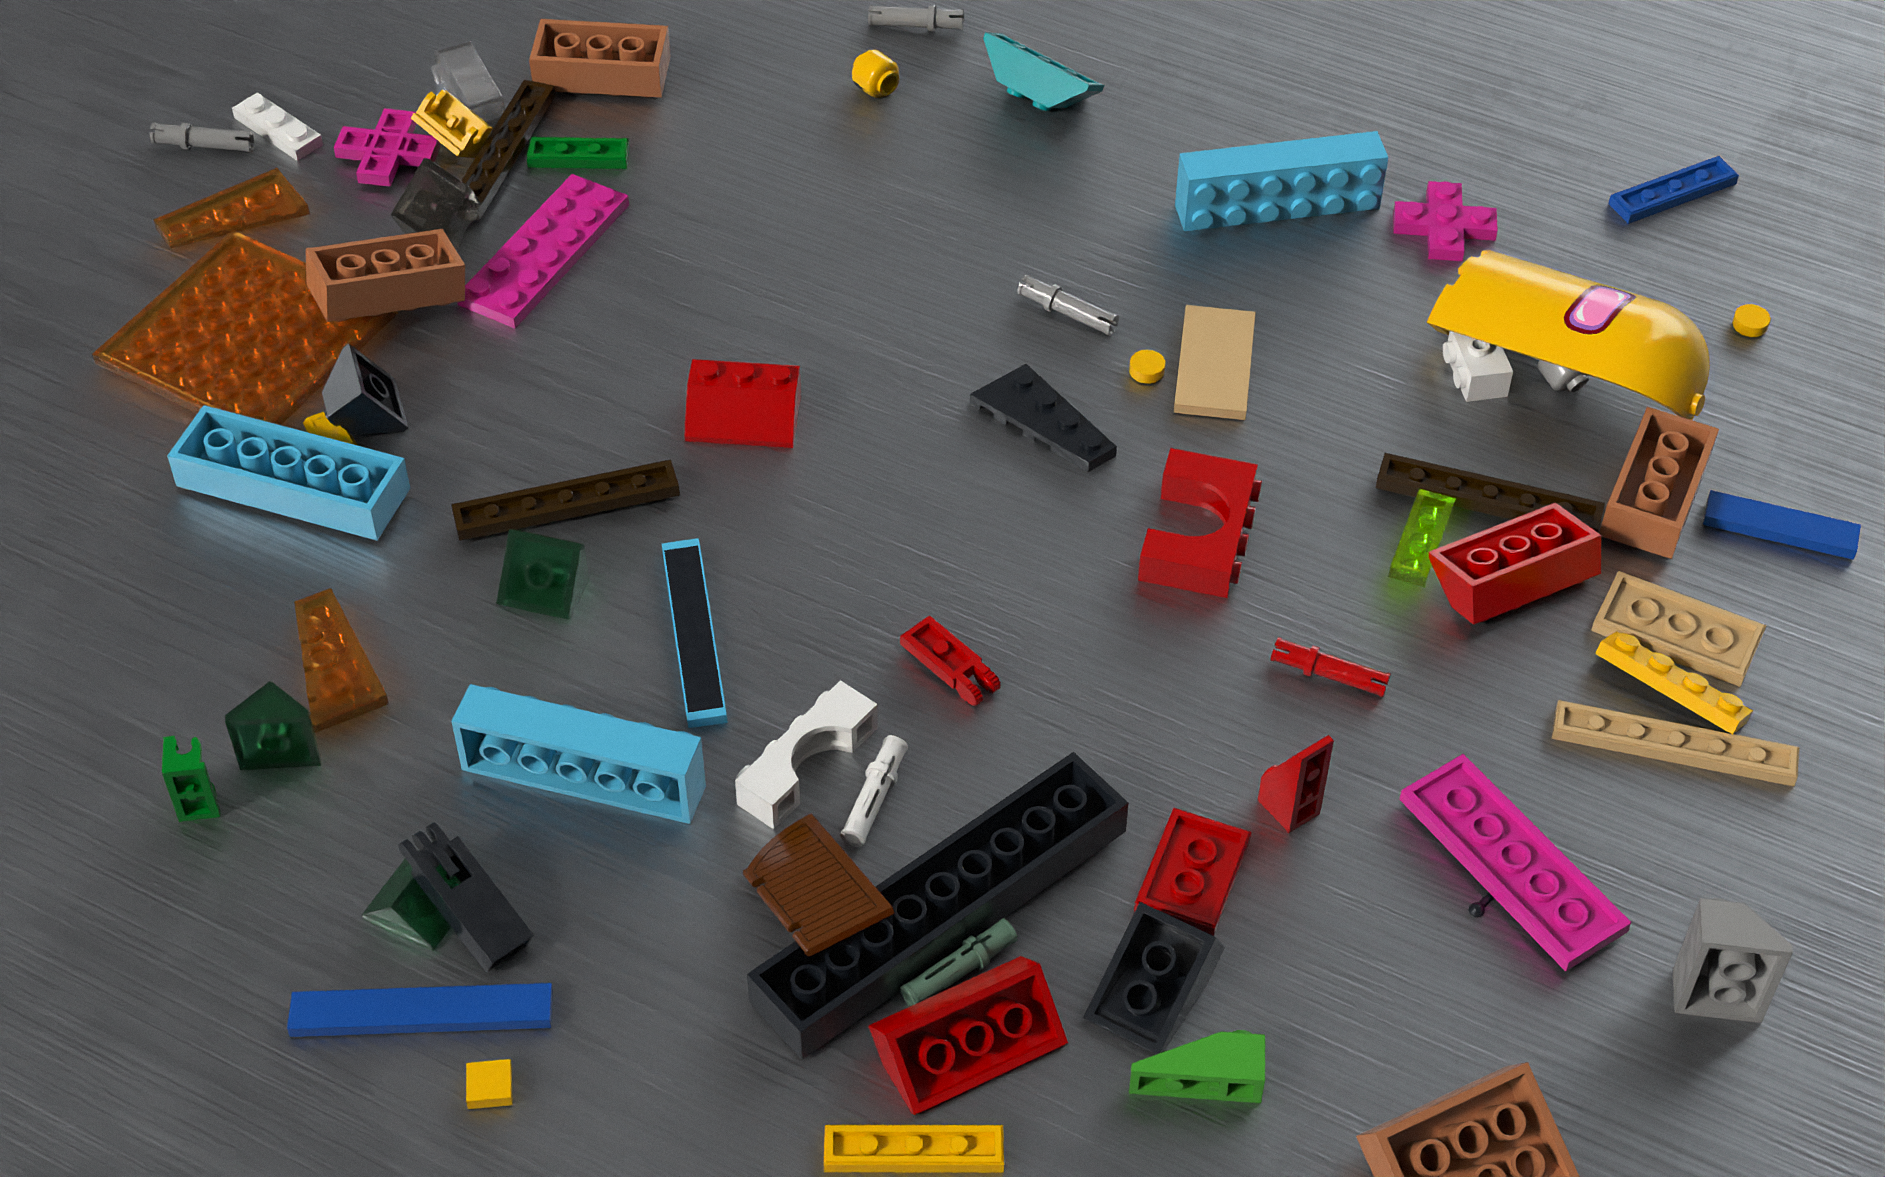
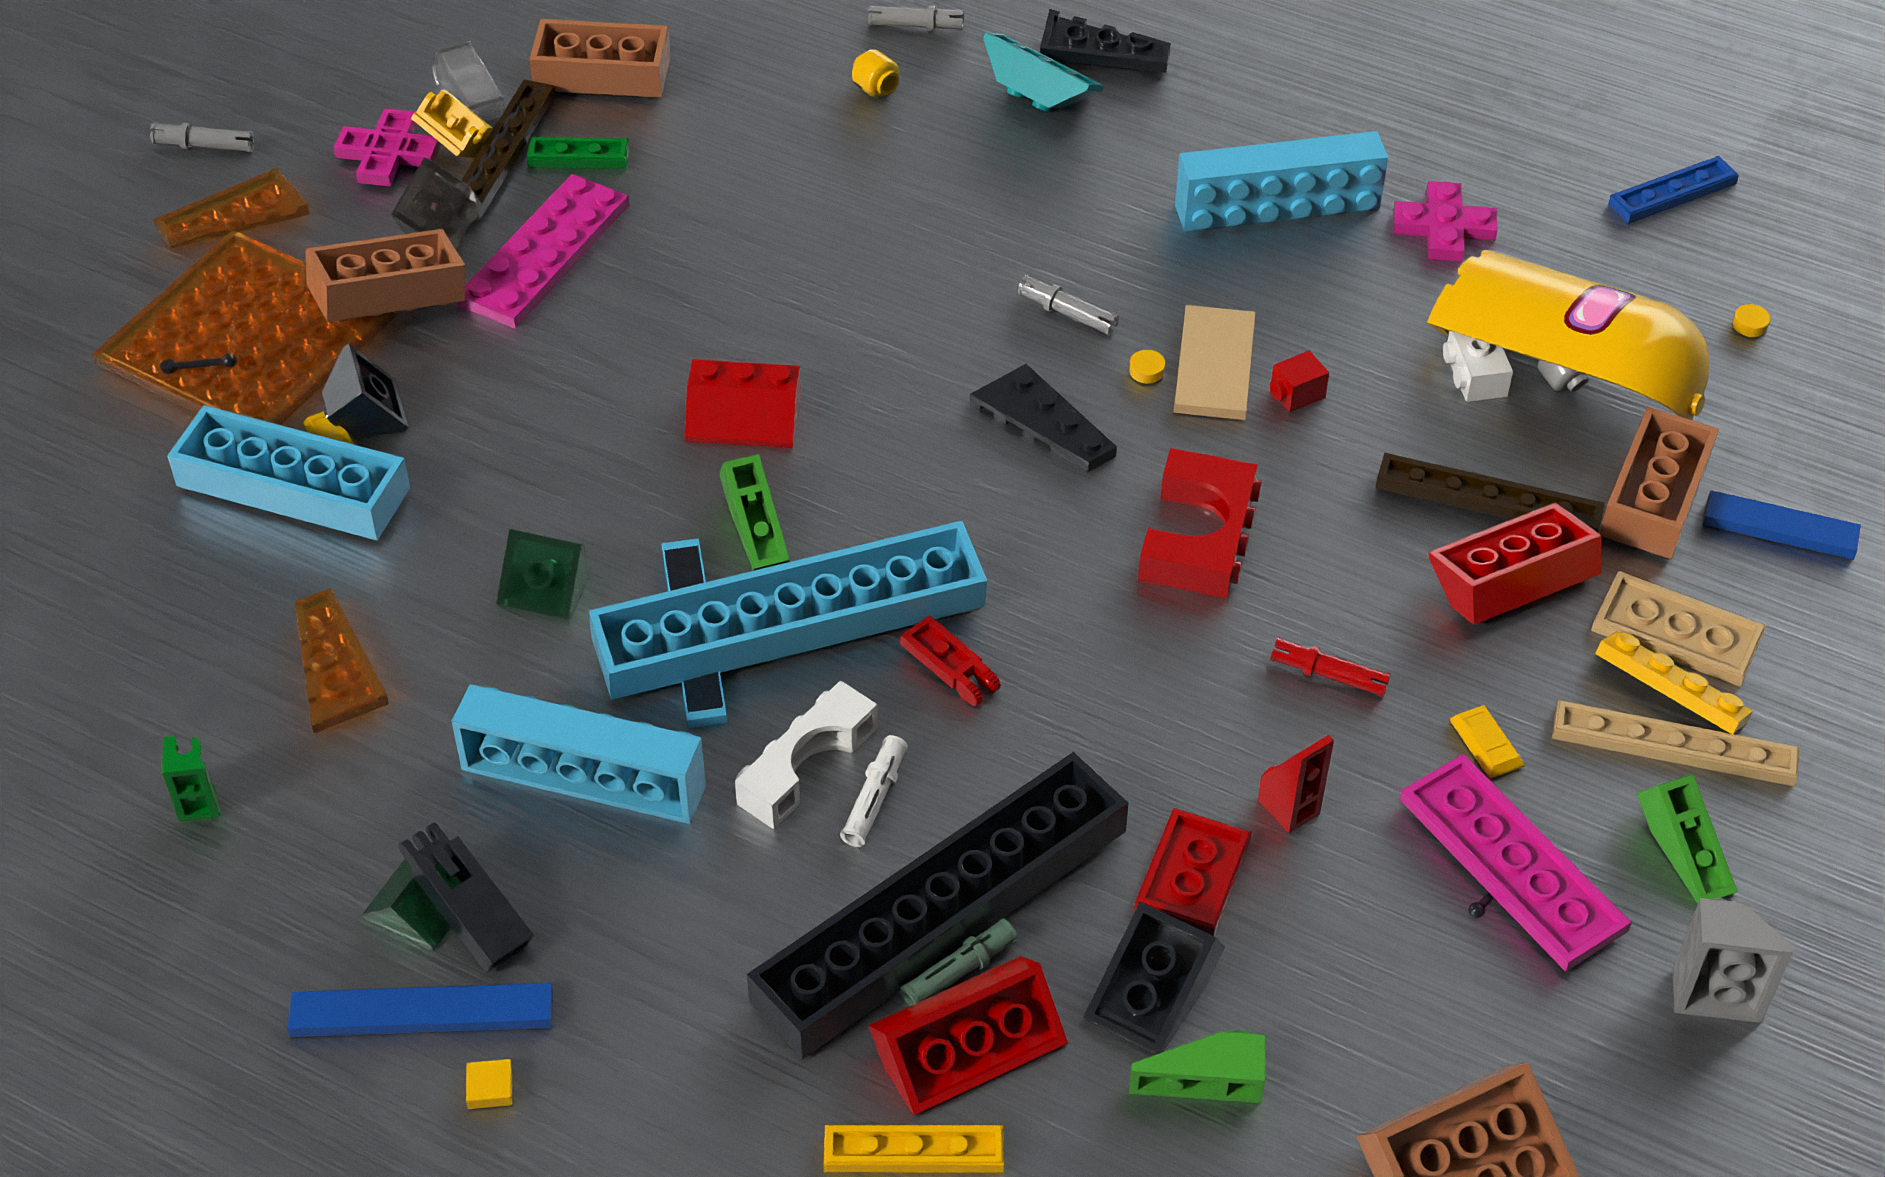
clear green slope [225,680,322,770] -> none
white plate [232,92,323,161] -> none
dark brown plate [451,459,680,541] -> none
reddish brown piece [743,813,894,956] -> none
clear neon green plate [1388,489,1455,588] -> none
none -> black hinge [160,354,237,374]
none -> medium azure brick [589,521,987,700]
none -> bright green slope [719,454,790,571]
none -> black wing [1040,9,1171,73]
none -> red brick [1269,350,1329,412]
none -> yellow tile [1450,705,1525,779]
none -> bright green slope [1636,774,1738,904]

